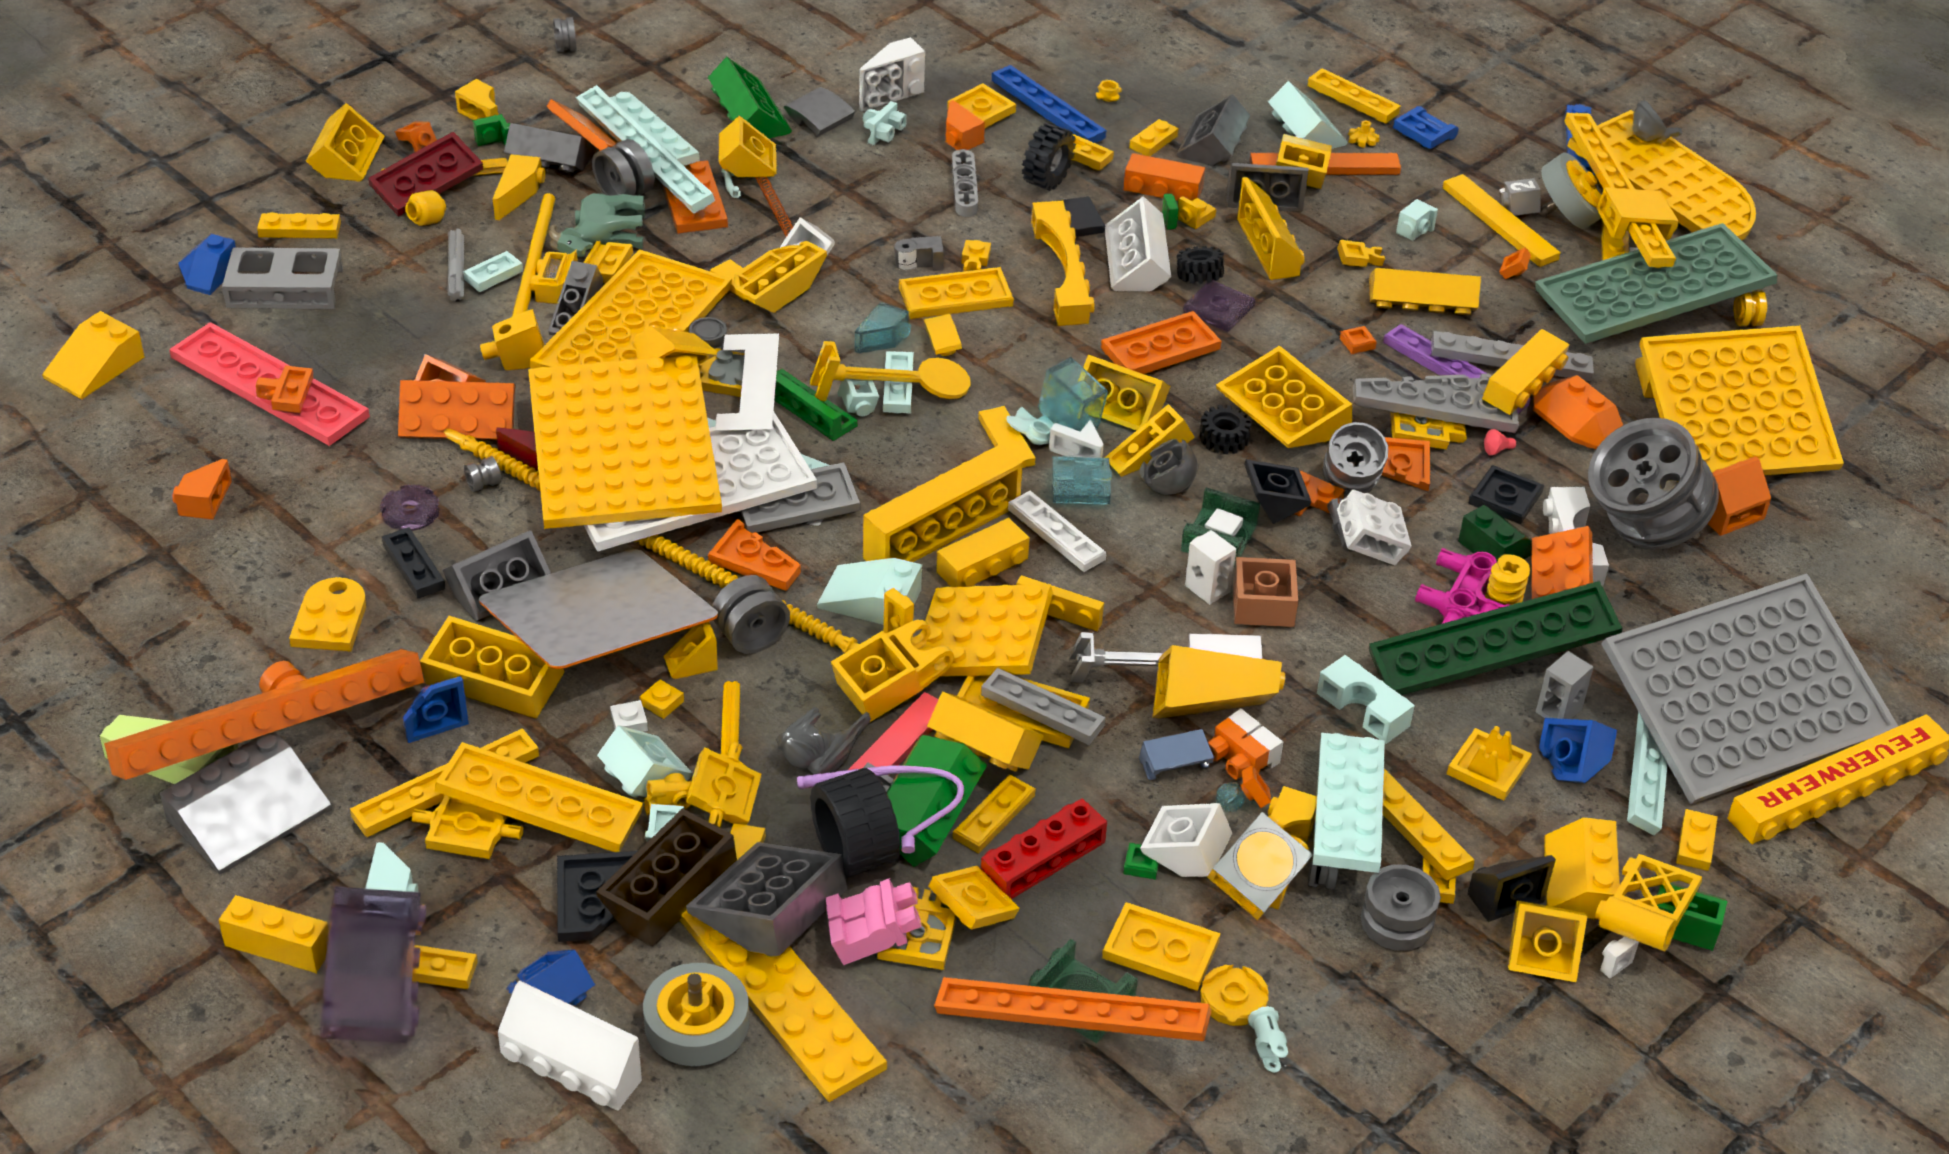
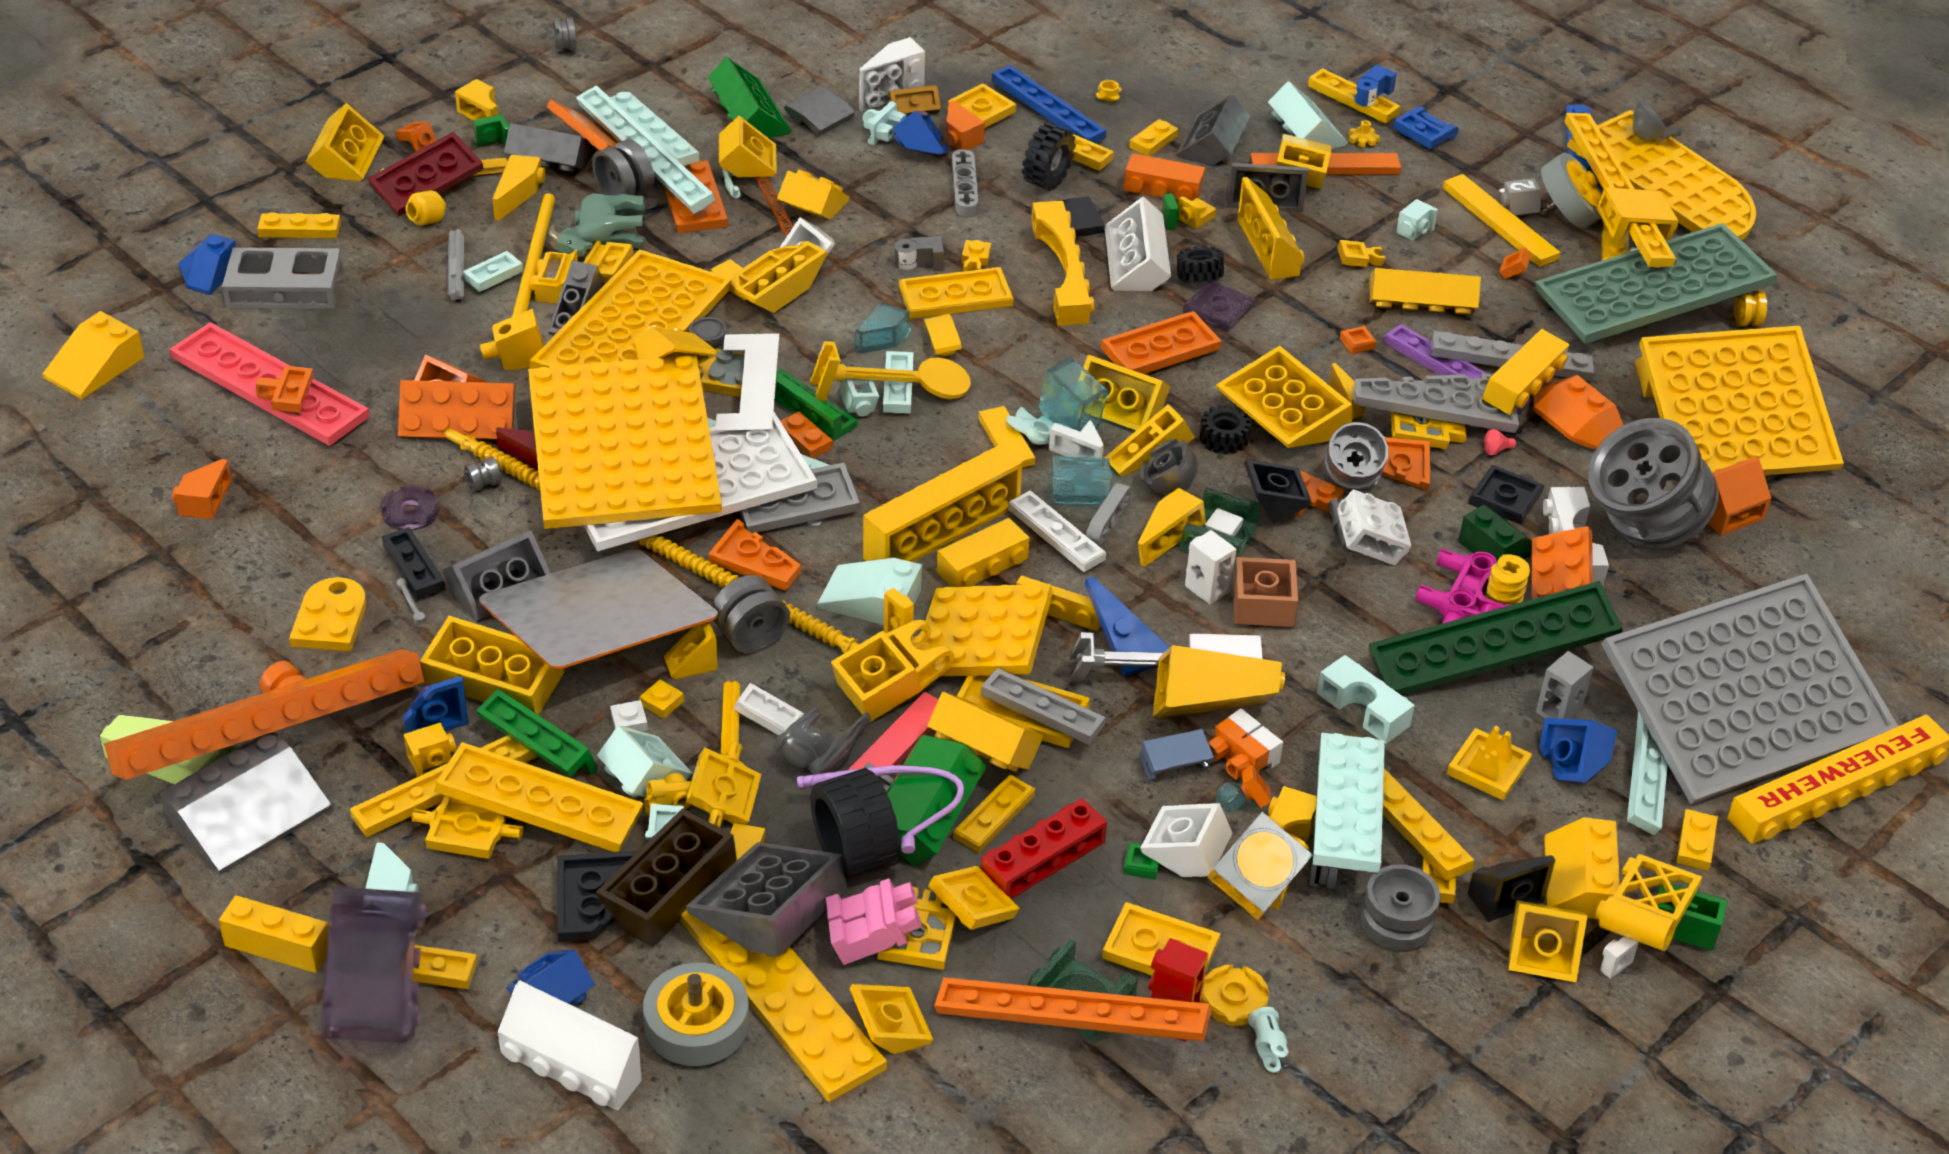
none -> light grey hinge [396,578,426,625]
none -> yellow brick [404,723,457,777]
none -> green fence [476,688,597,778]
none -> white plate [734,683,804,735]
none -> yellow slope [777,169,850,220]
none -> orange plate [780,411,833,458]
none -> yellow slope [849,984,933,1054]
none -> pearl gold plate [888,85,941,115]
none -> blue slope [892,110,949,155]
none -> wing [1084,576,1170,677]
none -> light grey beam [1086,482,1132,546]
none -> yellow slope [1138,488,1206,567]
none -> red brick [1148,938,1208,1042]
none -> yellow slope [1329,363,1365,419]
none -> blue leg [1354,64,1397,106]

